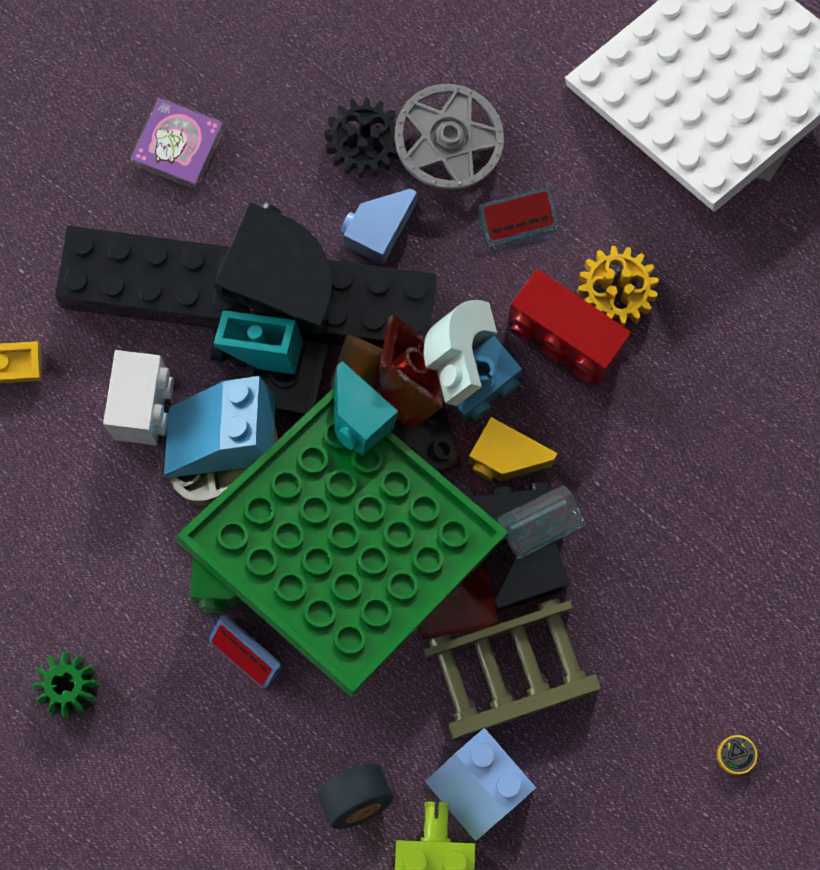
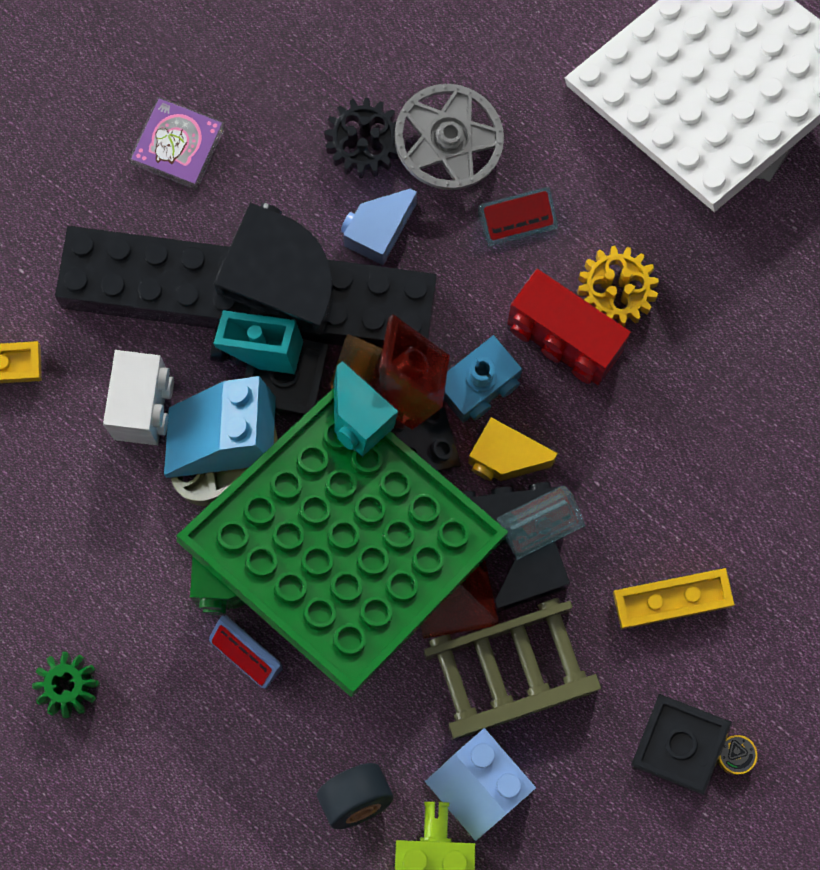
light aqua arch [424,300,497,406] -> none
none -> yellow plate [613,568,735,629]
none -> black tile [631,694,732,796]

